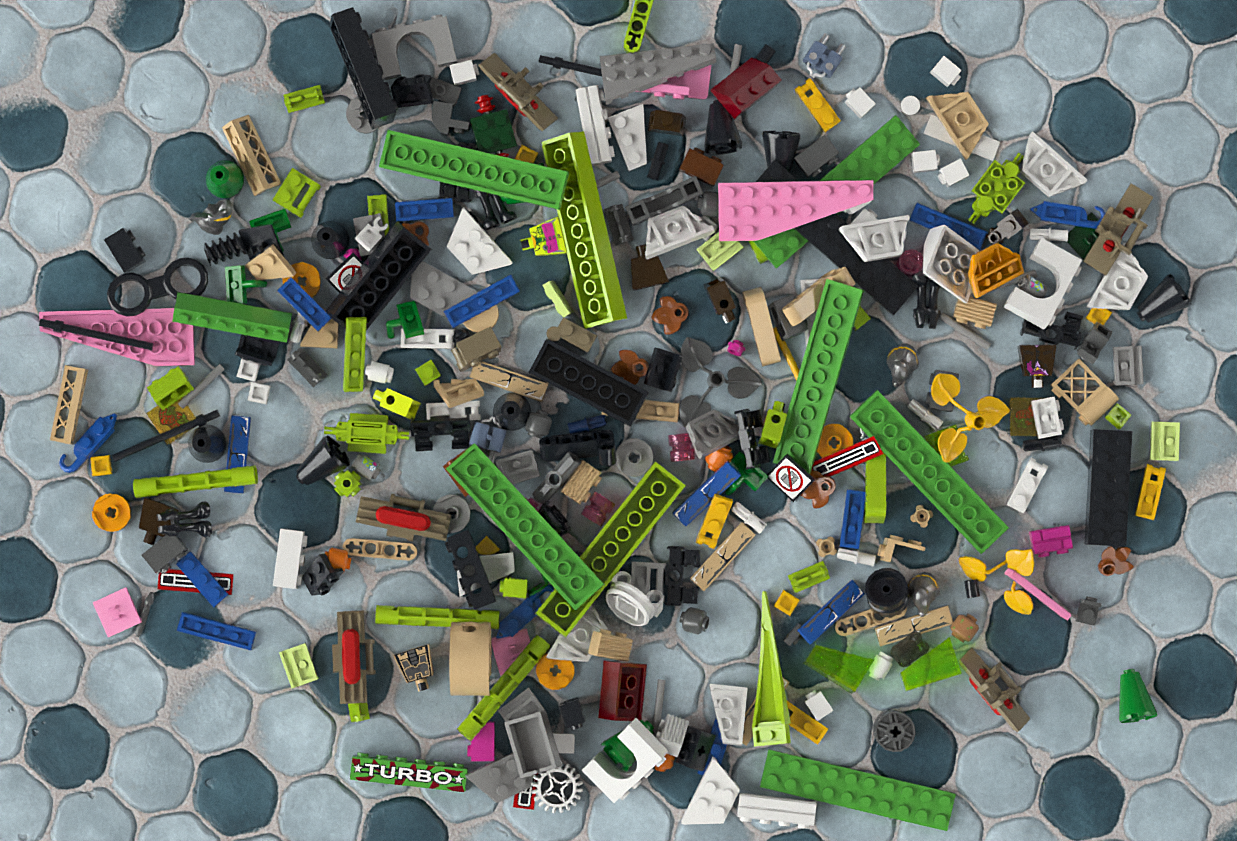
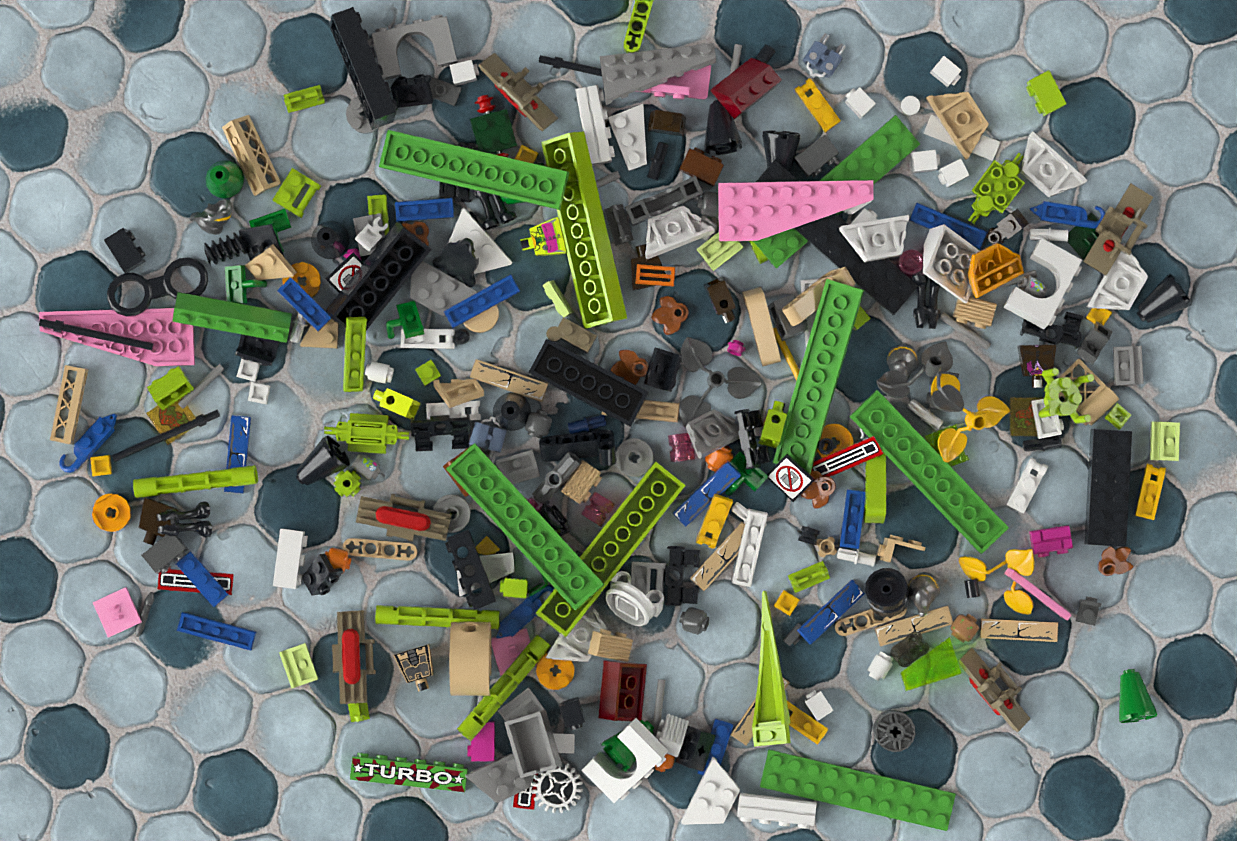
black cone [188,425,226,463] -> none
dark grey hinge [287,347,327,388] -> none
dark grey brick [432,101,470,136] -> none
dark tan hinge [451,327,501,372] -> none
white wing [709,684,747,746] -> none
clear neon green wedge [803,645,875,694] -> none
tan plate [910,505,933,528] -> none
none -> black tile [432,238,479,287]
none -> orange tile [635,264,675,287]
none -> white tile [732,509,768,587]
none -> black wheel [798,526,820,545]
none -> black hinge [818,438,834,455]
none -> dark grey plant [876,341,964,412]
none -> tan tile [980,619,1058,642]
none -> lime brick [1026,70,1067,117]
none -> lime plate [1039,368,1094,424]

